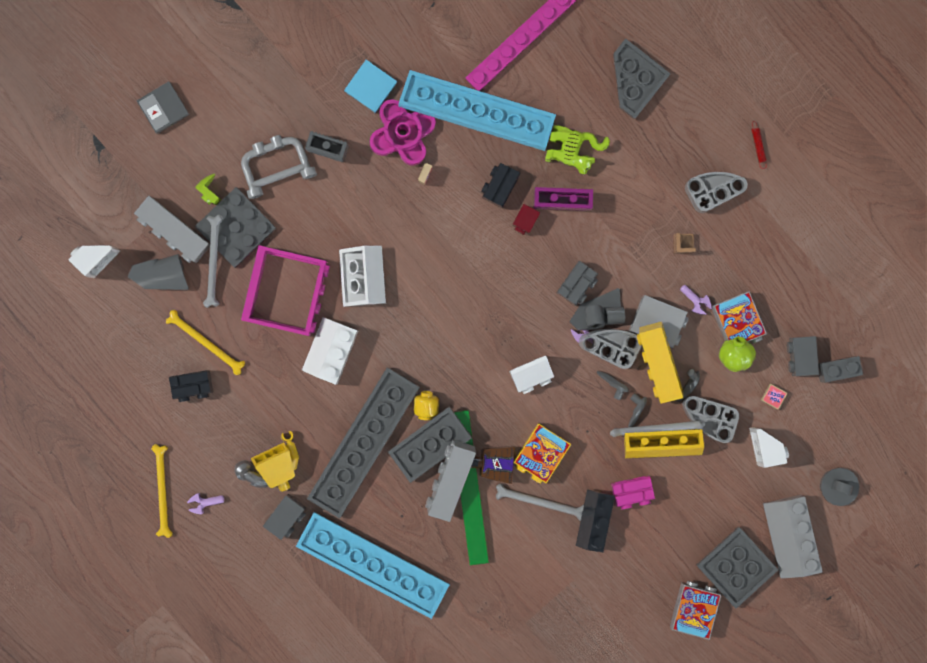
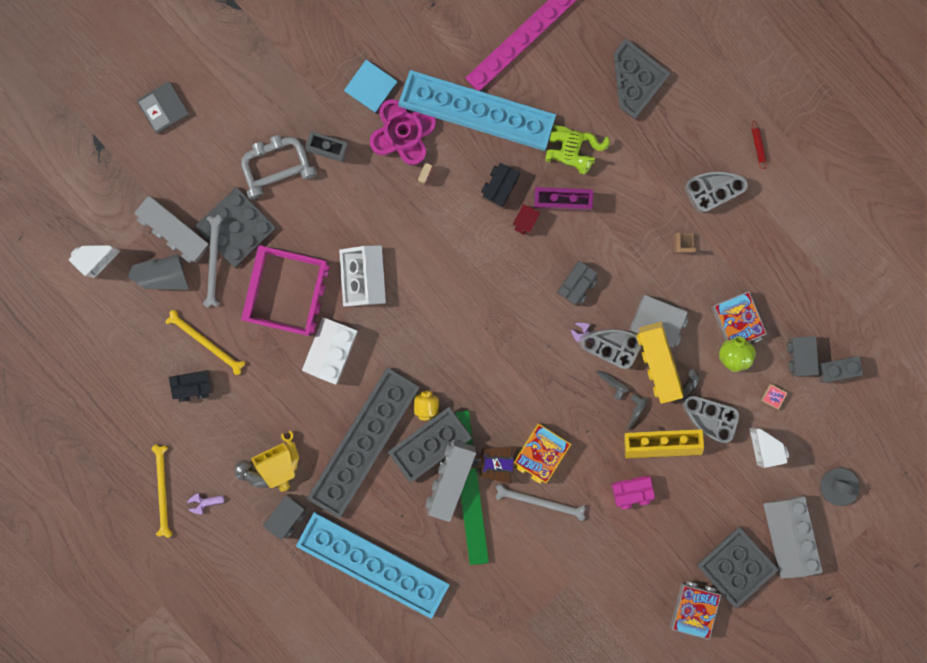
lime plate [195,174,221,205] -> none
white slope [509,356,554,394] -> none
dark grey panel [570,288,625,331] -> none
black brick [576,489,615,553] -> none
light grey piece [610,420,705,437] -> none
lavender bar [680,285,712,315] -> none

